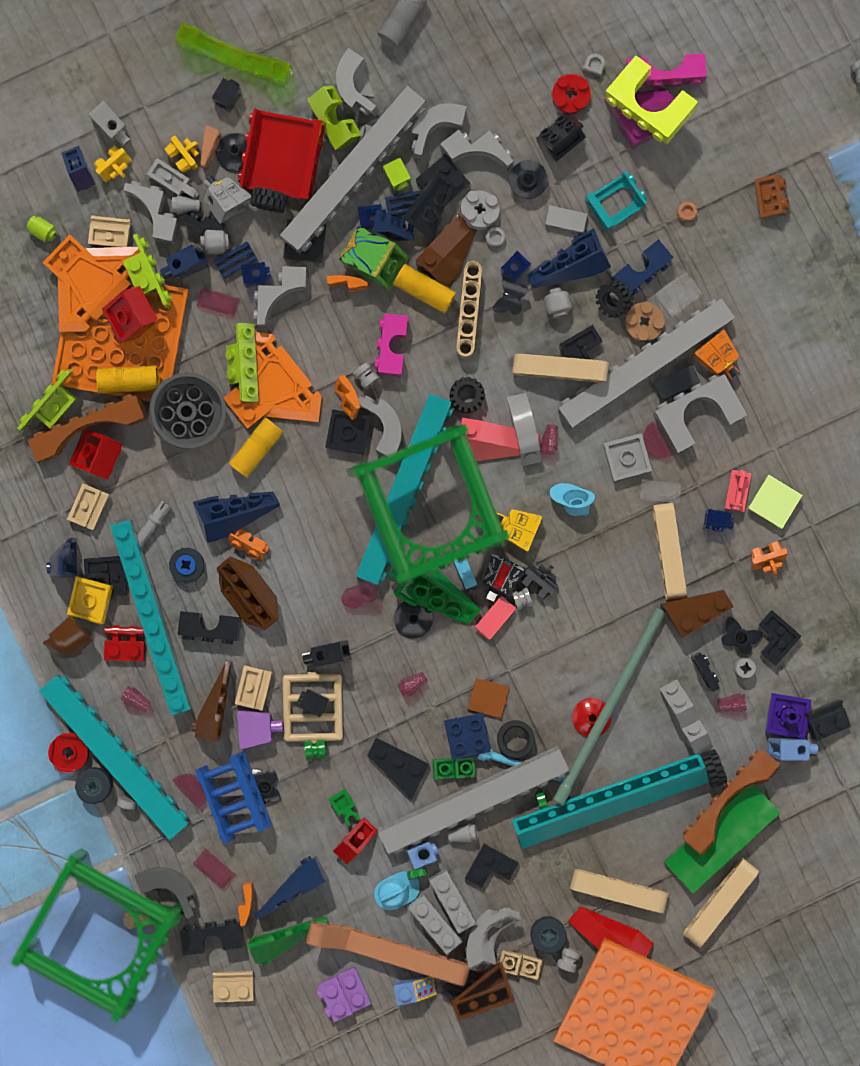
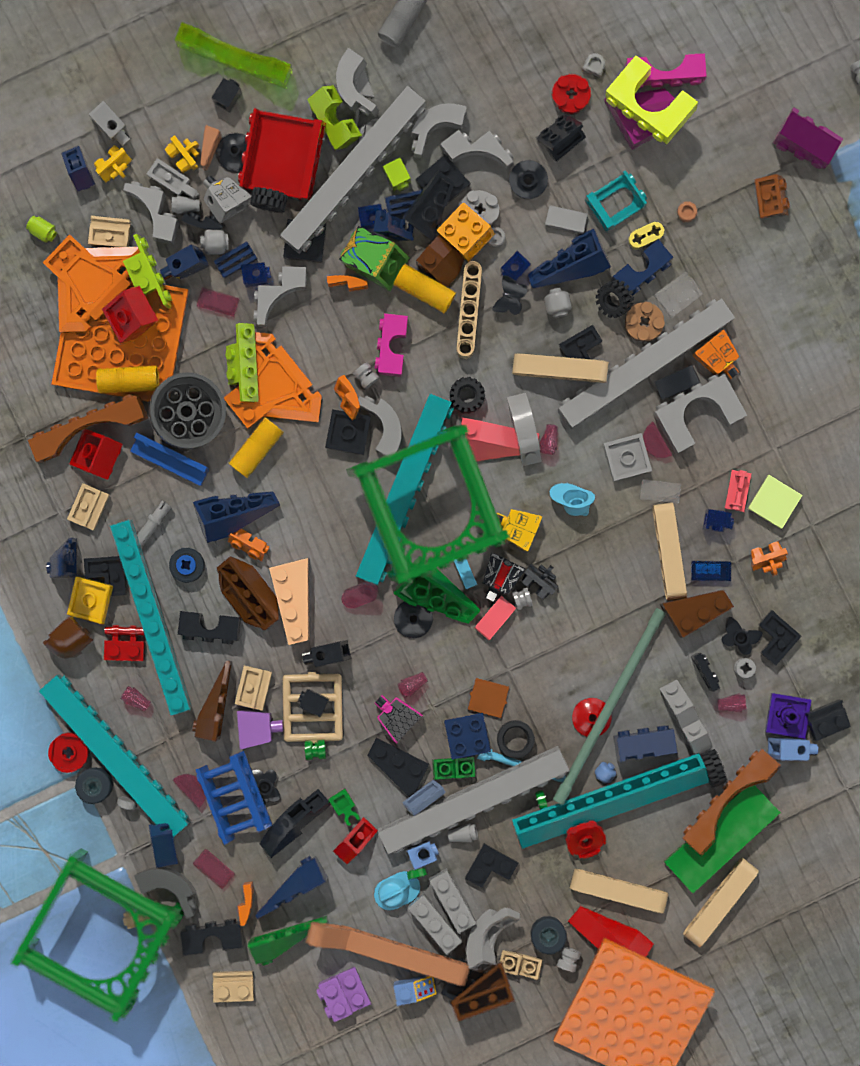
lime bracket [17,369,76,431] -> none
none -> blue fence [130,432,210,486]
none -> dark blue hinge [149,823,178,868]
none -> black slope [259,789,331,858]
none -> light nougat wedge [269,558,309,645]
none -> torso [374,695,423,743]
none -> sand blue tile [403,780,446,816]
none -> light orange bracket [437,203,495,262]
none -> red plate [566,821,606,859]
none -> medium blue piece [595,762,616,784]
none -> dark blue wedge [613,725,677,762]
none -> light yellow beam [628,222,664,250]
none -> clear blue tile [691,561,731,581]
none -> magenta wedge [773,107,843,169]

